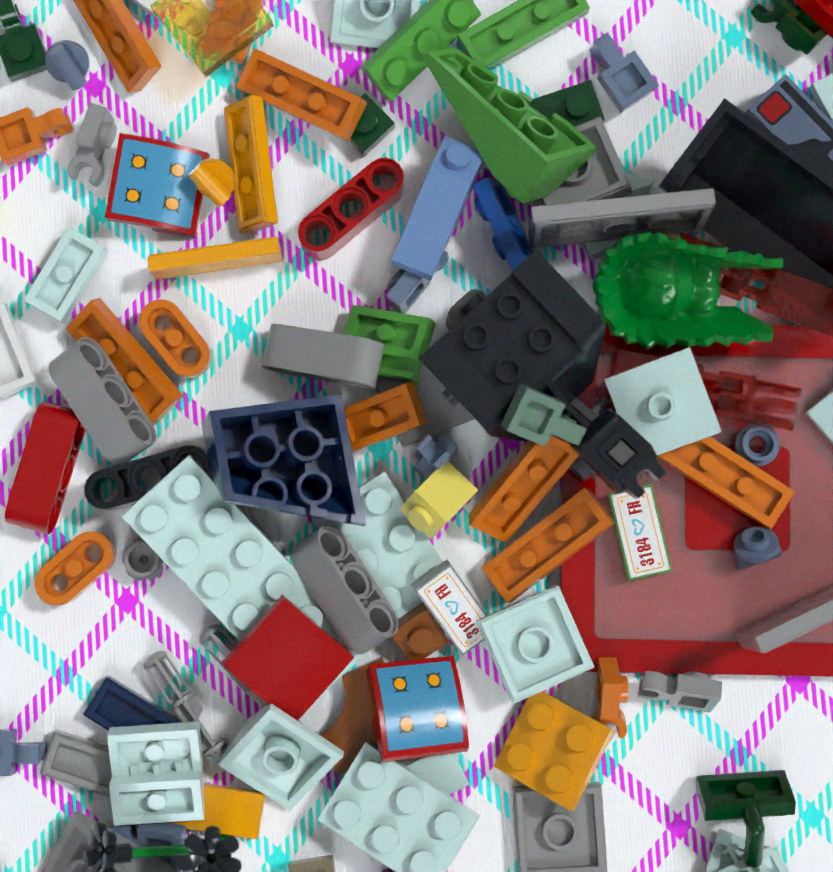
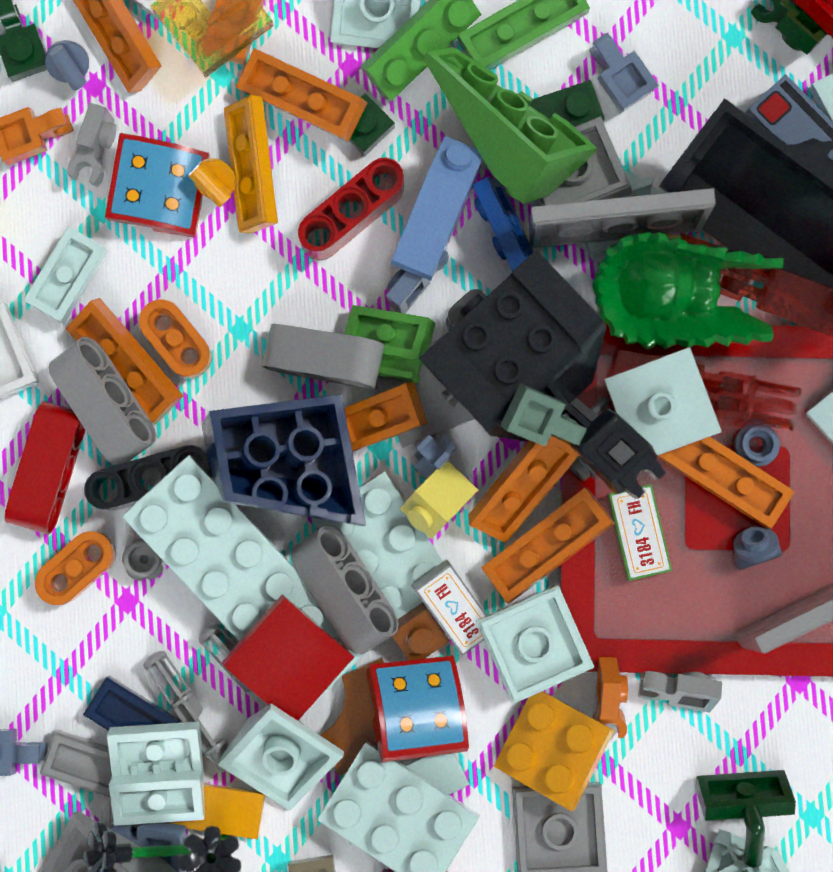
light orange tile [147,237,283,280] -> none

